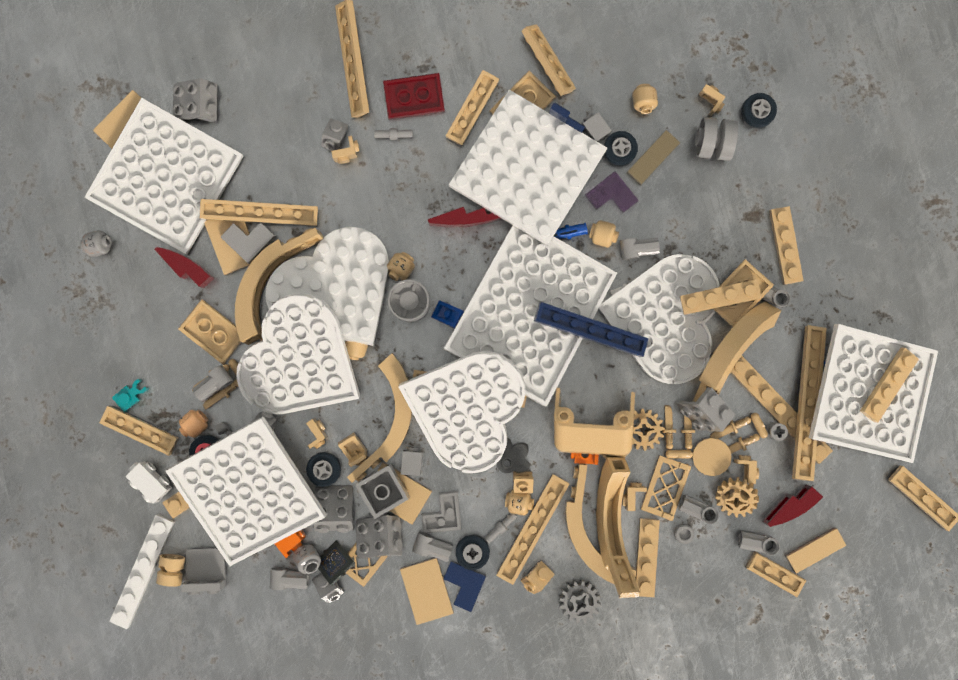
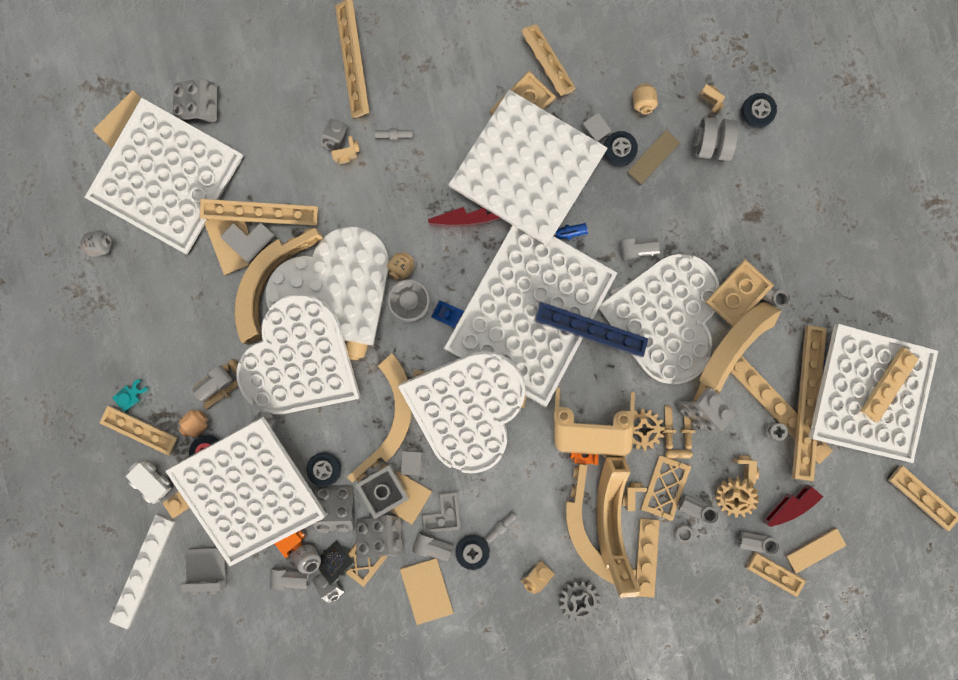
dark red slope [154,247,214,288] -> none
tan wheel [156,554,185,587] -> none
tan tile [178,299,242,365] -> none
light grey hand [215,422,232,436] -> none
tan bracket [306,418,328,449] -> none
tan bracket [338,433,367,467] -> none
dark red tile [383,73,445,119] -> none
dark blue tile [443,561,486,612] -> none
tan plate [446,70,499,146] -> none
tan plate [496,474,570,585] -> none
dark grey plate [497,437,531,473] -> none
tan head [505,489,534,516] -> none
tan bracket [513,471,534,493] -> none
dark blue tile [549,103,585,133] -> none
clear purple tile [585,171,639,213] -> none
tan head [589,220,619,248] -> none
tan plate [680,279,762,315] -> none
tan tile [692,438,732,476] -> none
tan piece [710,413,768,454] -> none
tan plate [769,206,804,285] -> none

